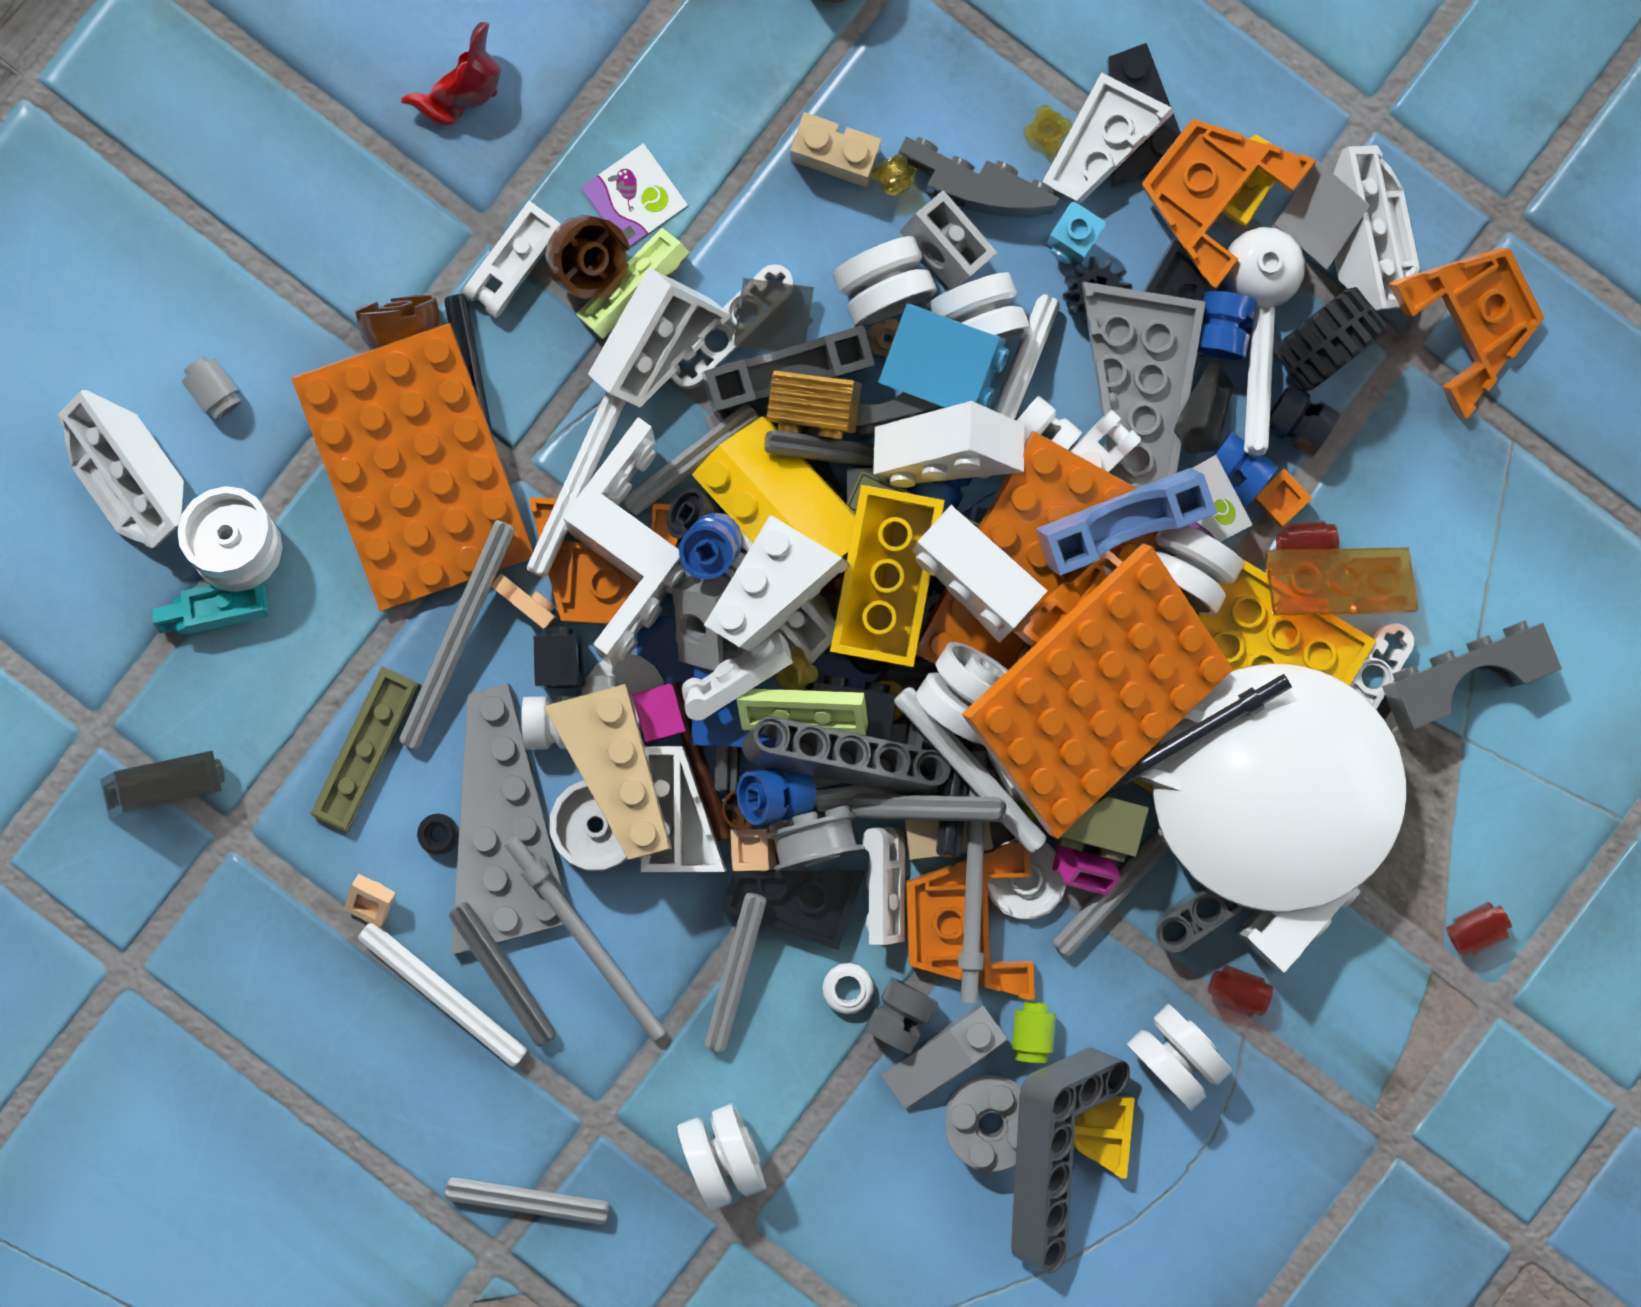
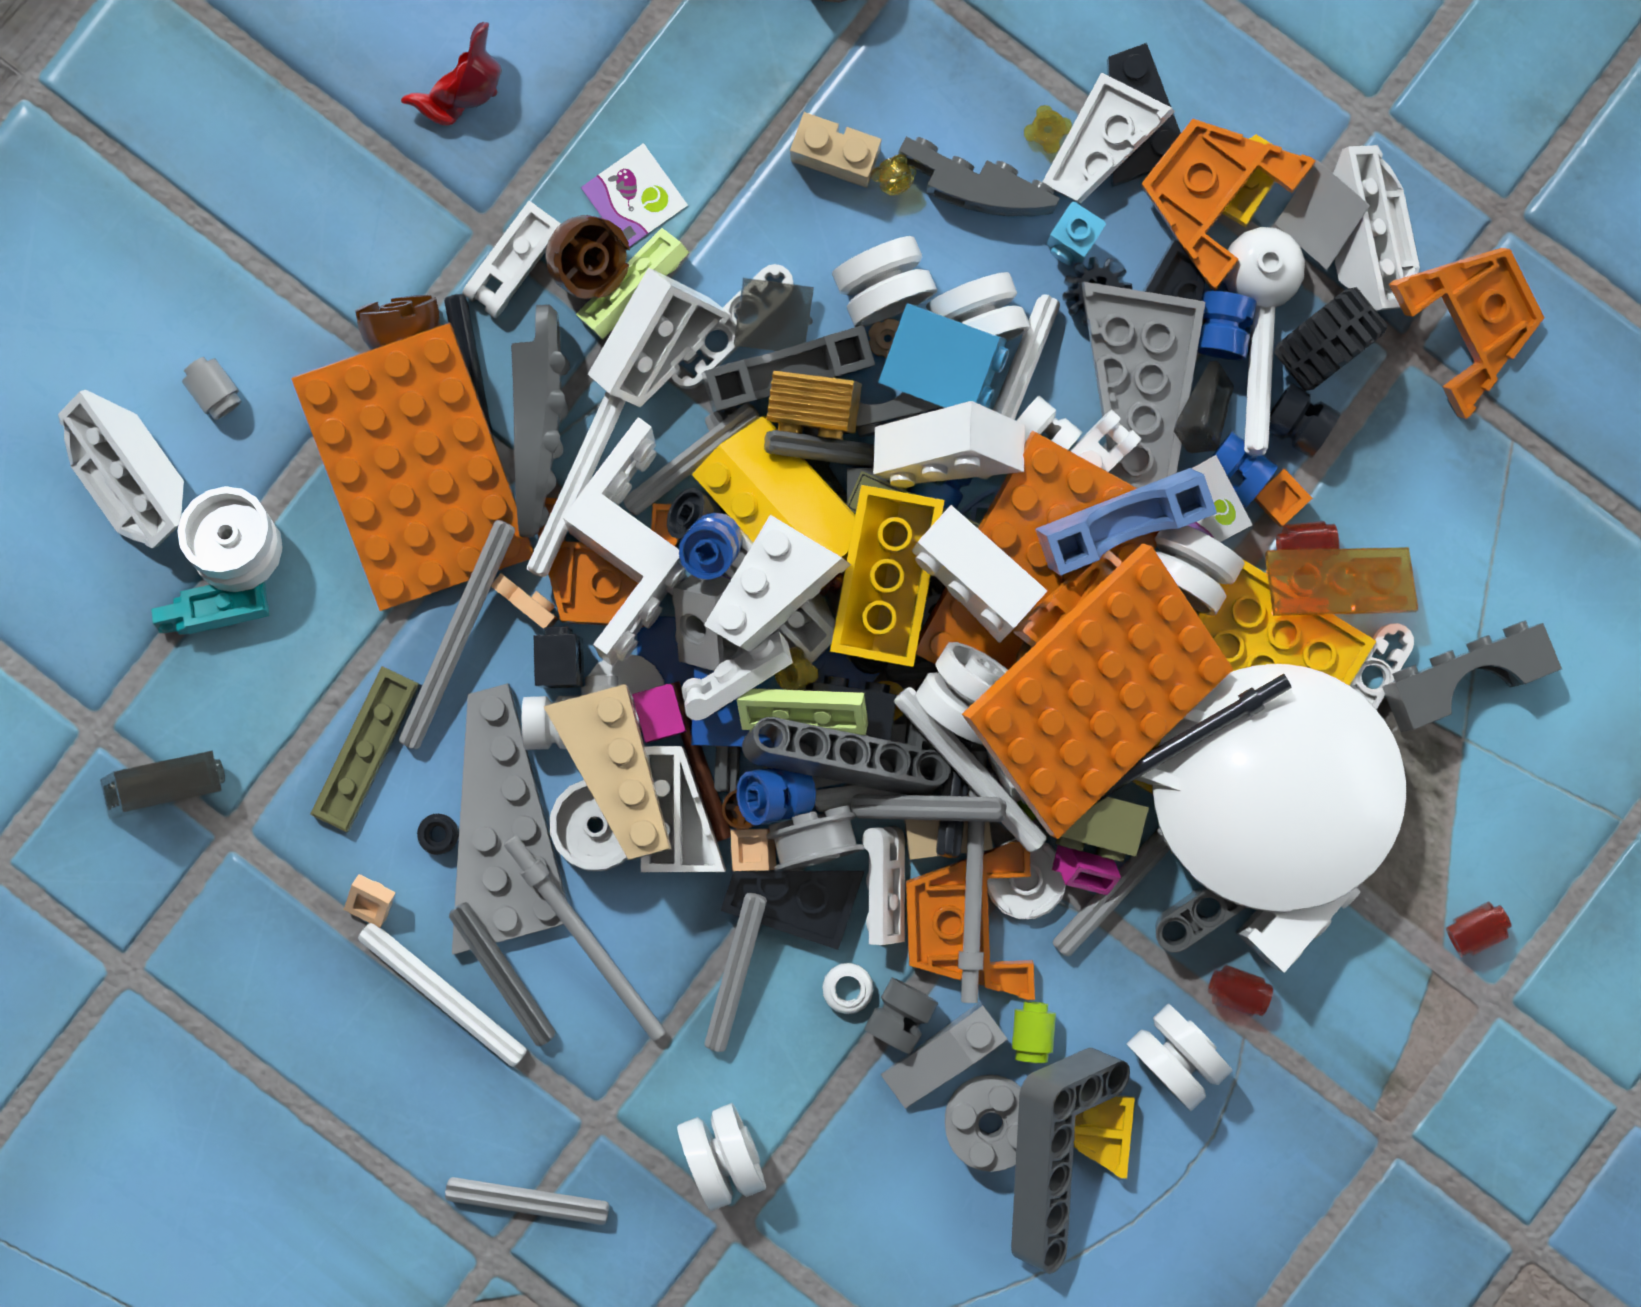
light grey brick [899,190,998,290] -> none
none -> dark grey animal [511,304,570,537]

